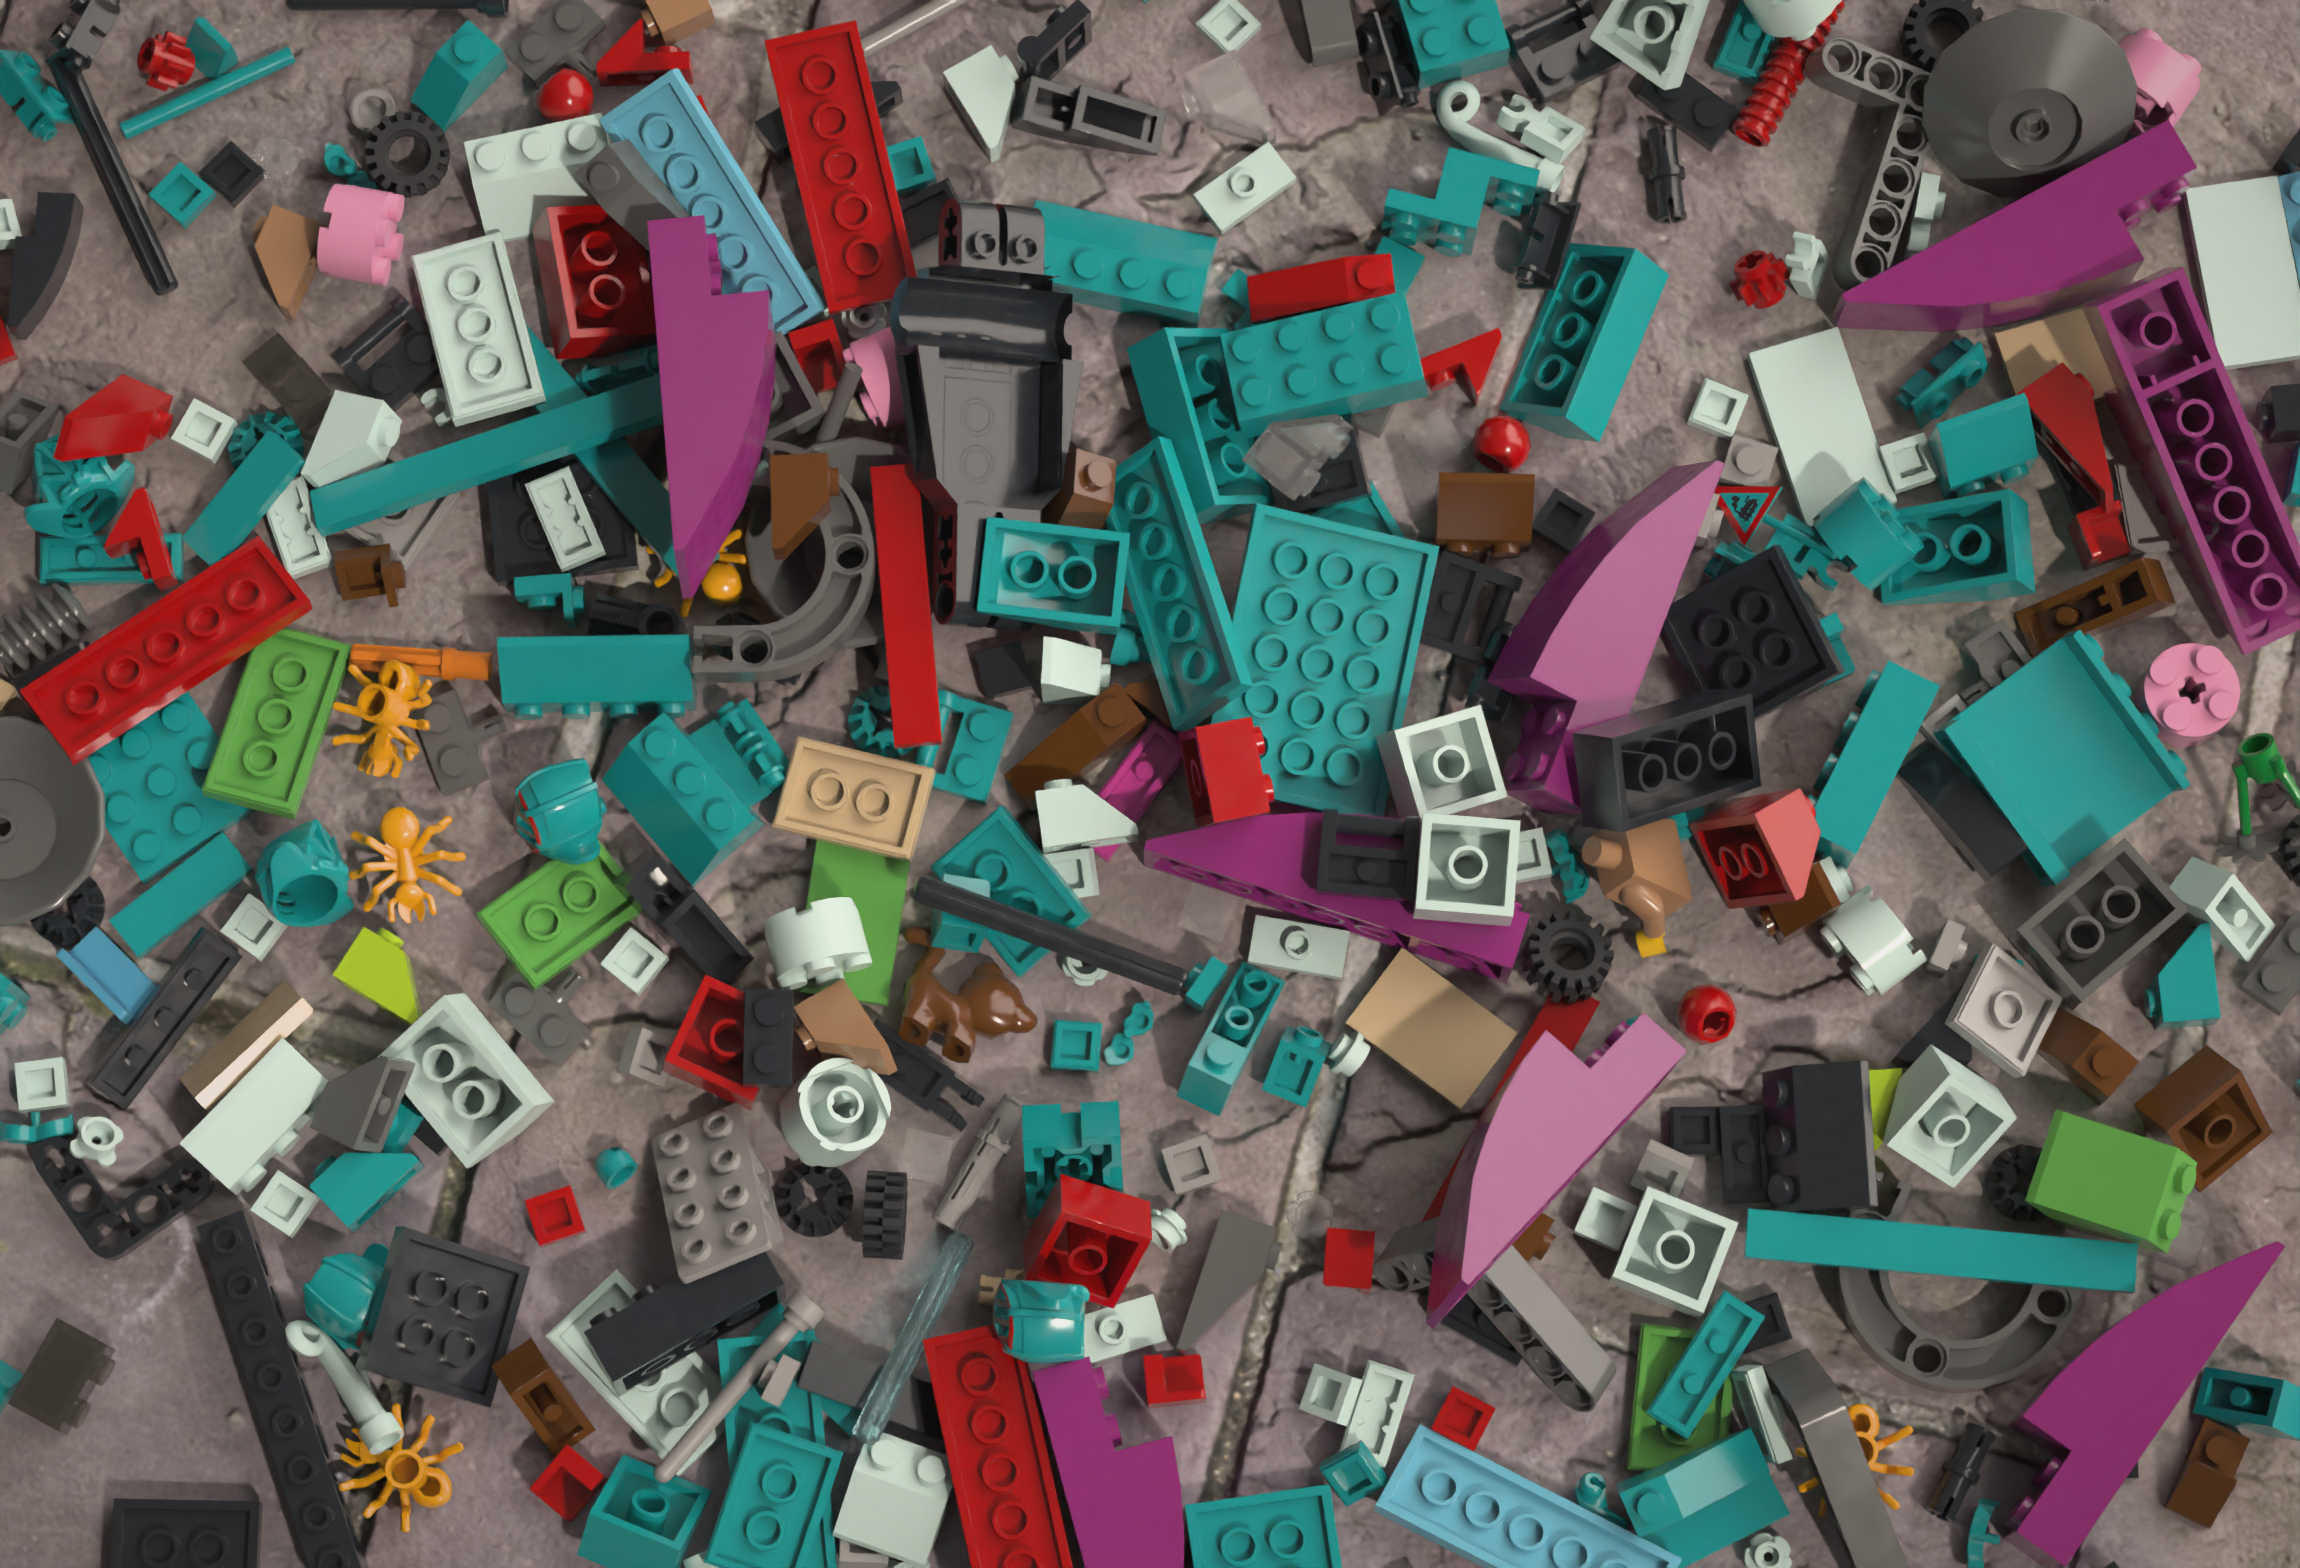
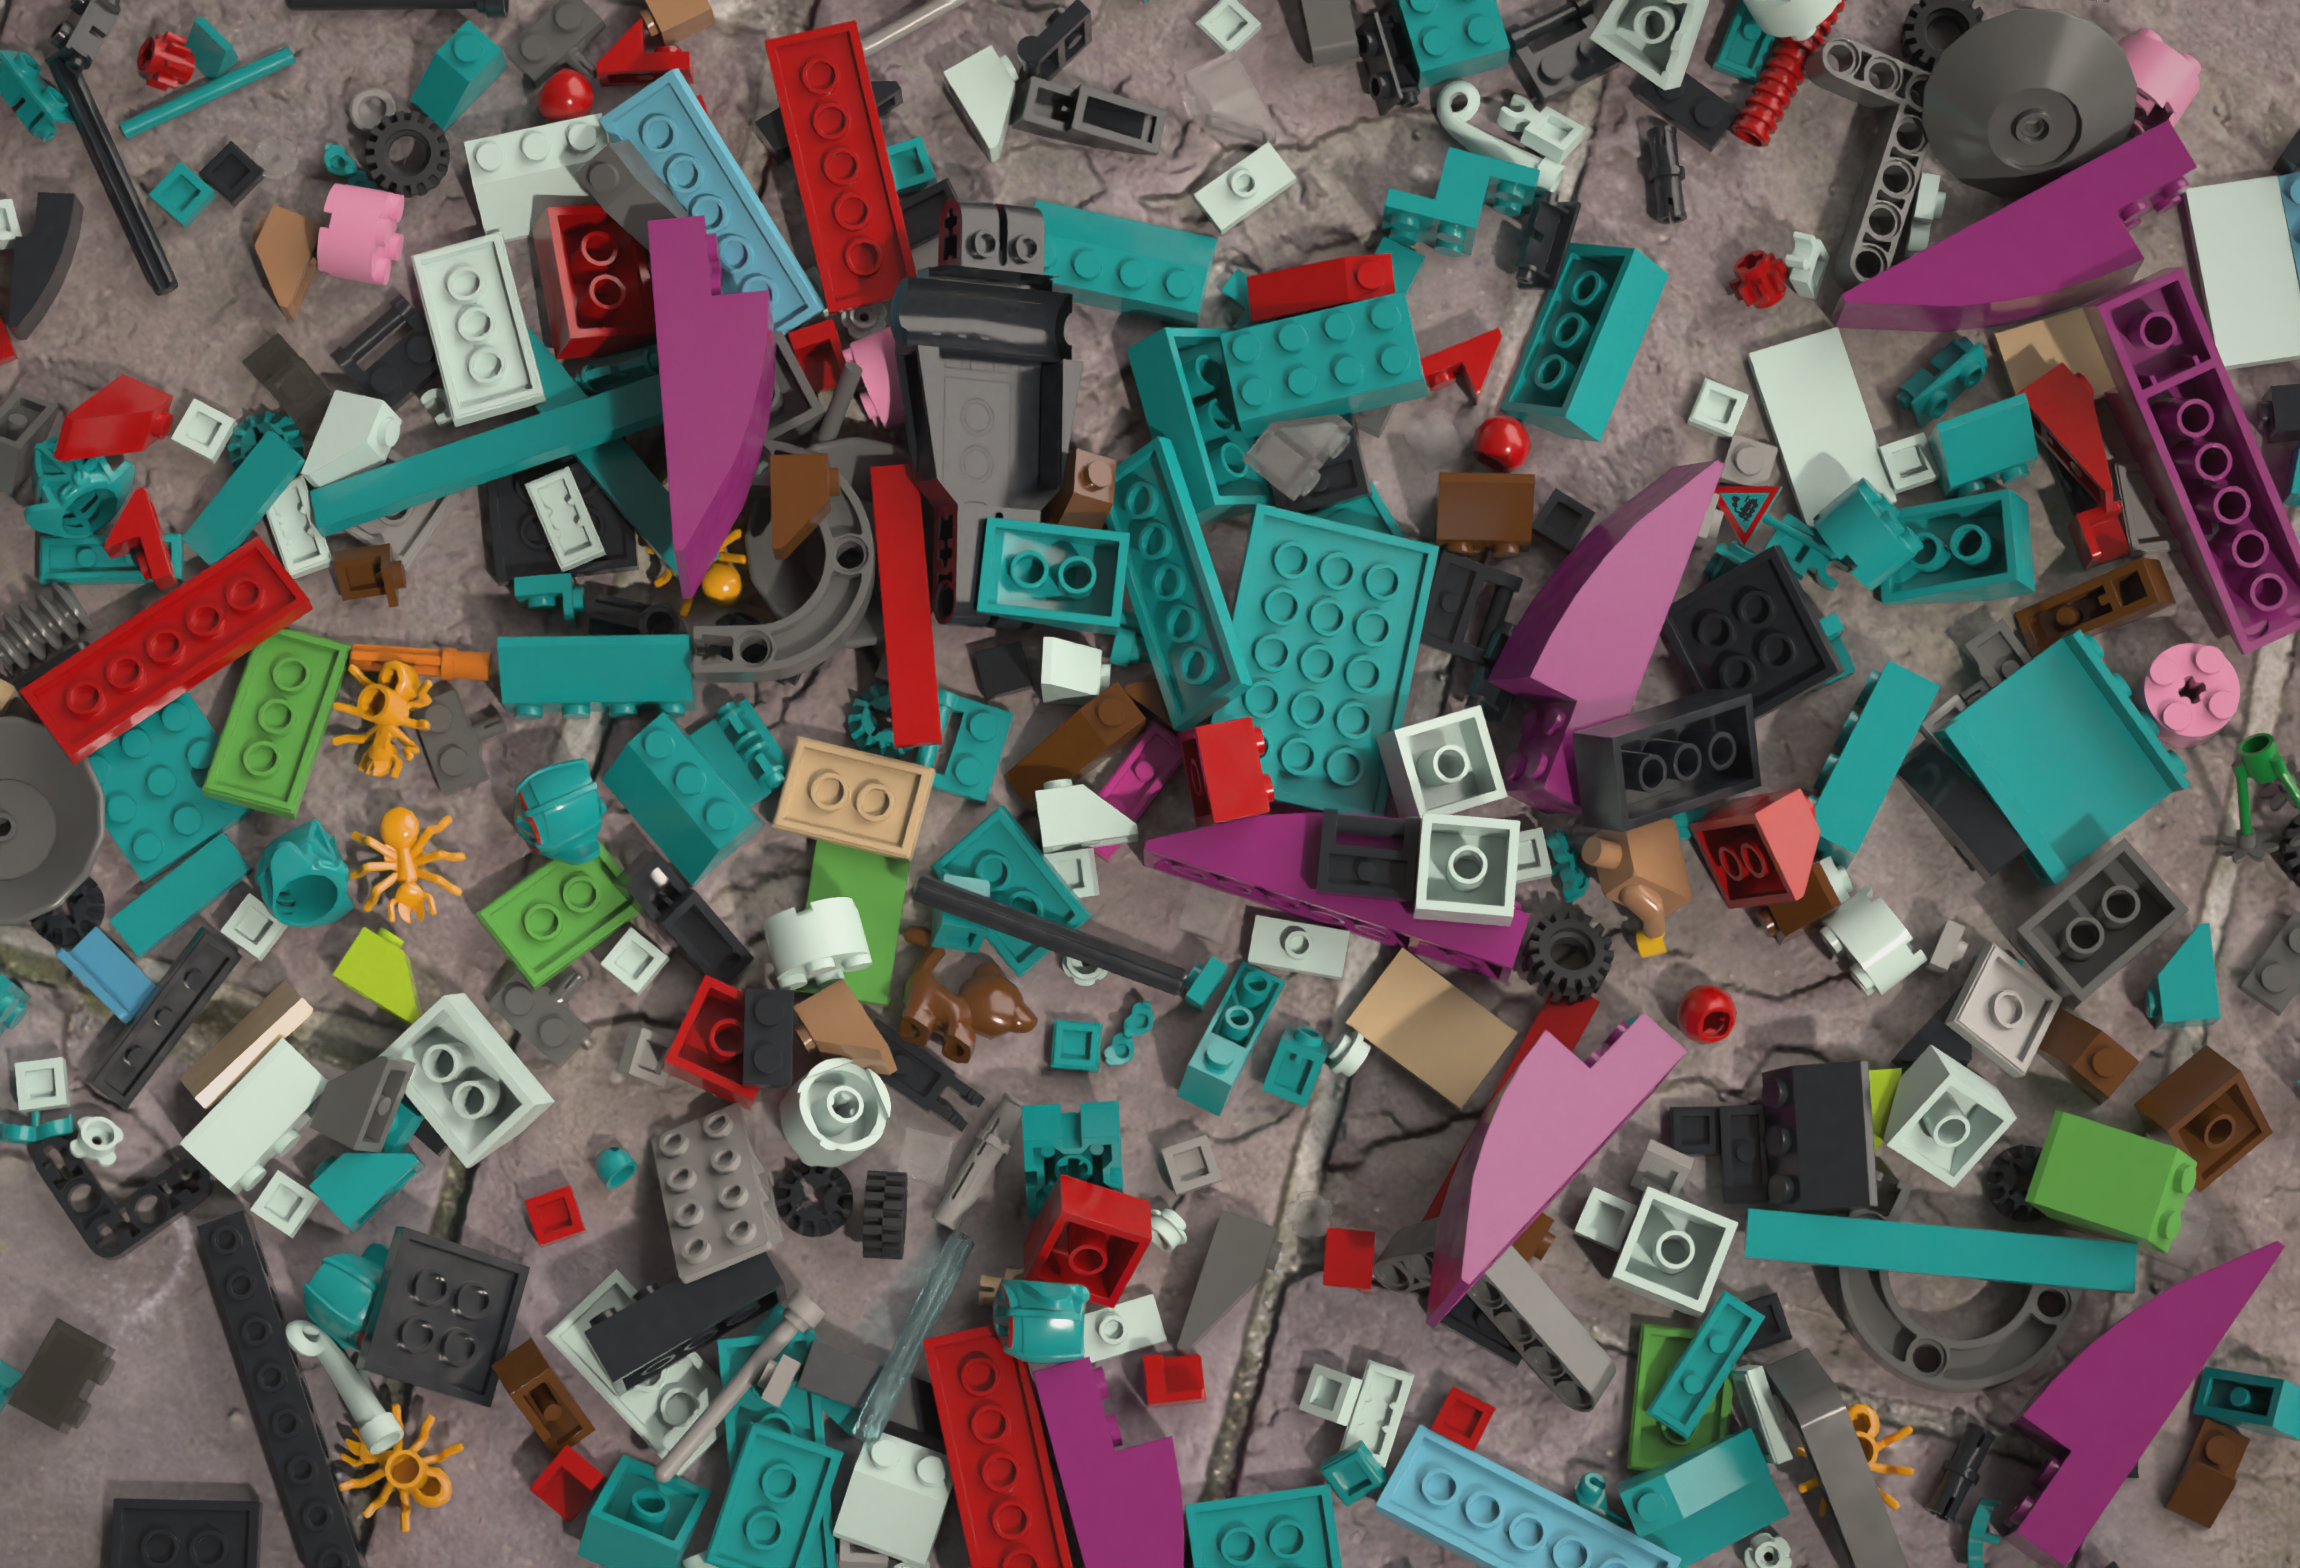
light aqua slope [2169,856,2276,963] -> none

